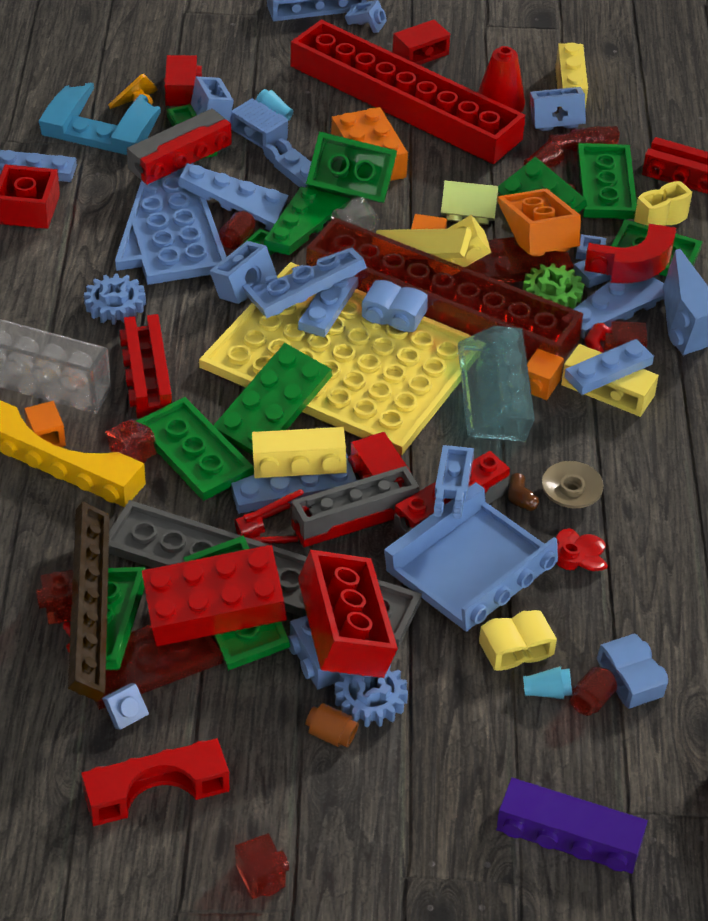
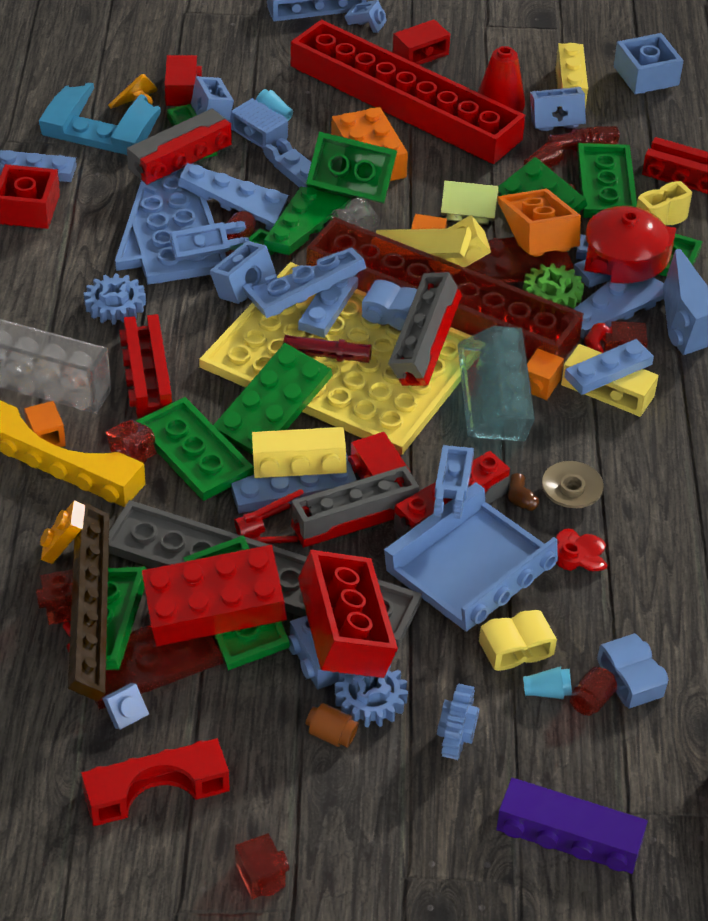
none -> light orange plate [40,501,85,564]
none -> medium blue hinge [169,221,249,262]
none -> dark red pin [283,335,372,363]
none -> dark grey piece [388,272,462,386]
none -> medium blue gear [437,684,480,760]
none -> red dish [586,206,670,265]
none -> medium blue brick [613,33,684,94]

